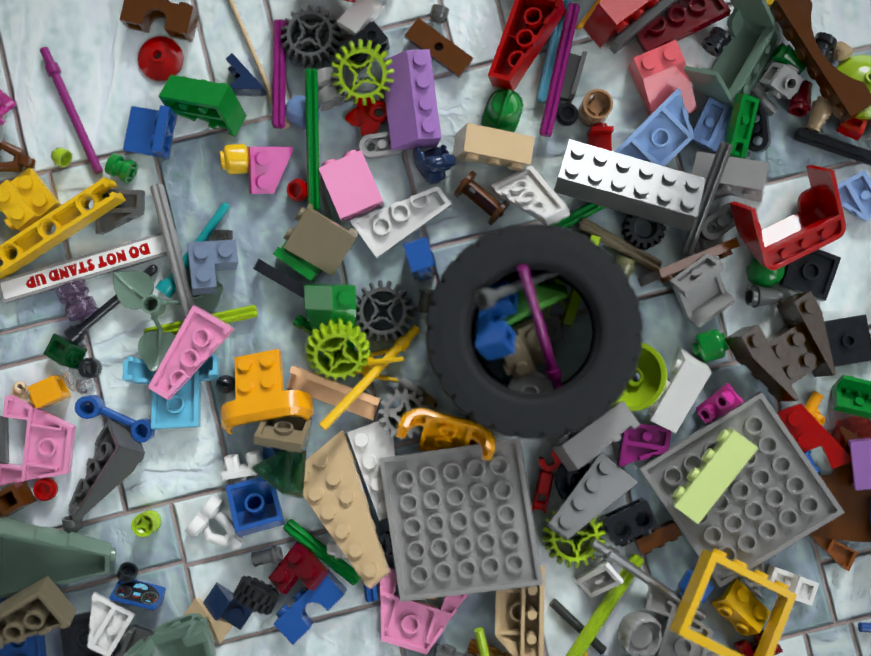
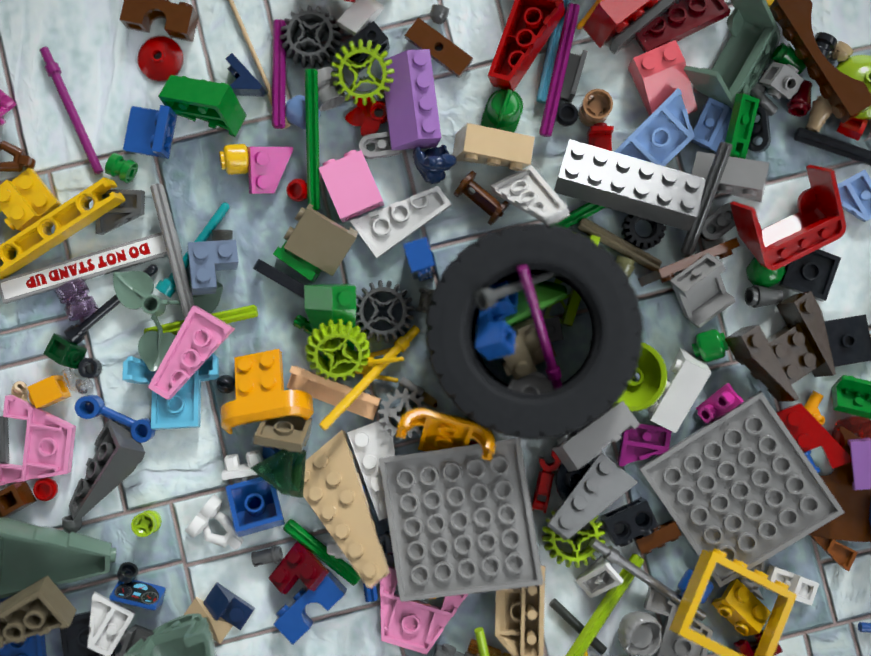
lime hinge [51,147,73,168] -> none
black tyre [233,576,280,615] -> none
yellowish green brick [672,427,758,524] -> none
black wheel [701,26,731,57] -> none

